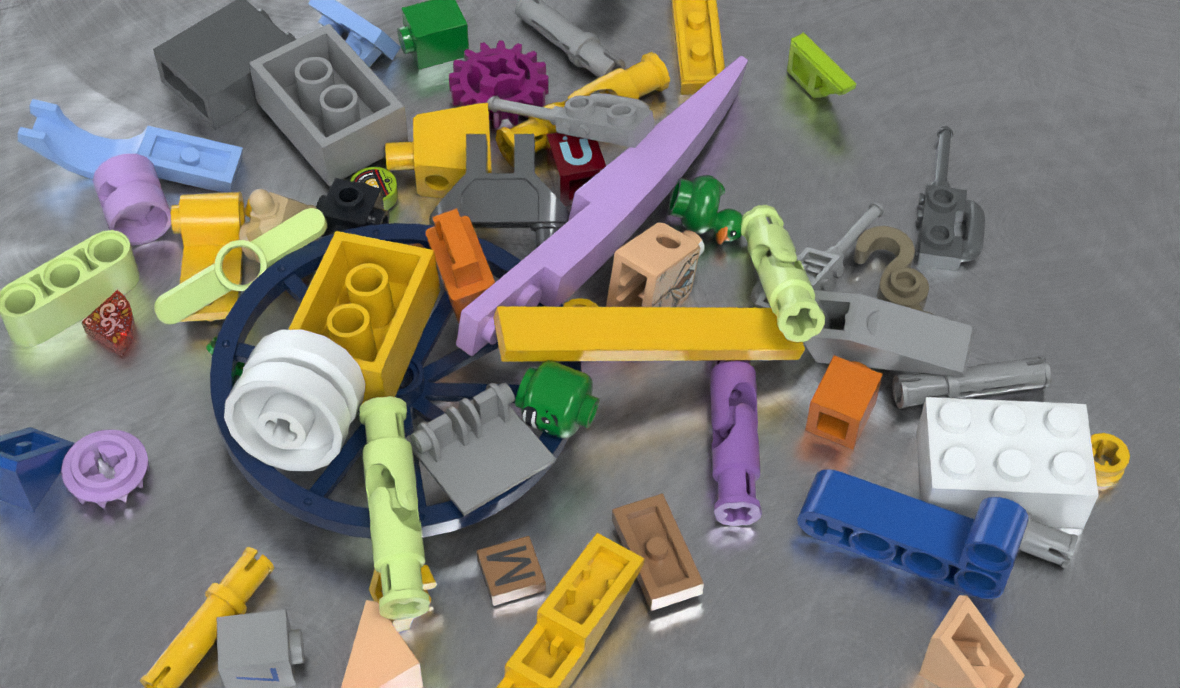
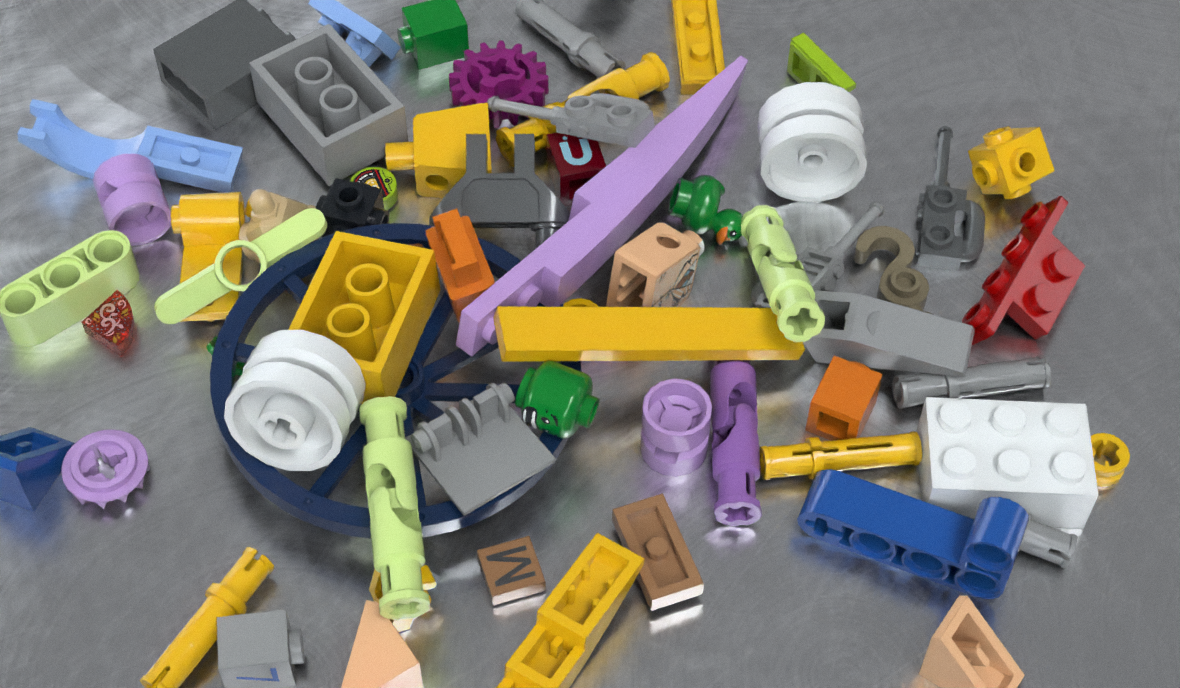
none -> lavender wheel [640,378,712,477]
none -> white wheel [758,82,867,202]
none -> yellow pin [759,431,922,480]
none -> red bracket [962,196,1085,345]
none -> yellow brick [968,126,1055,199]

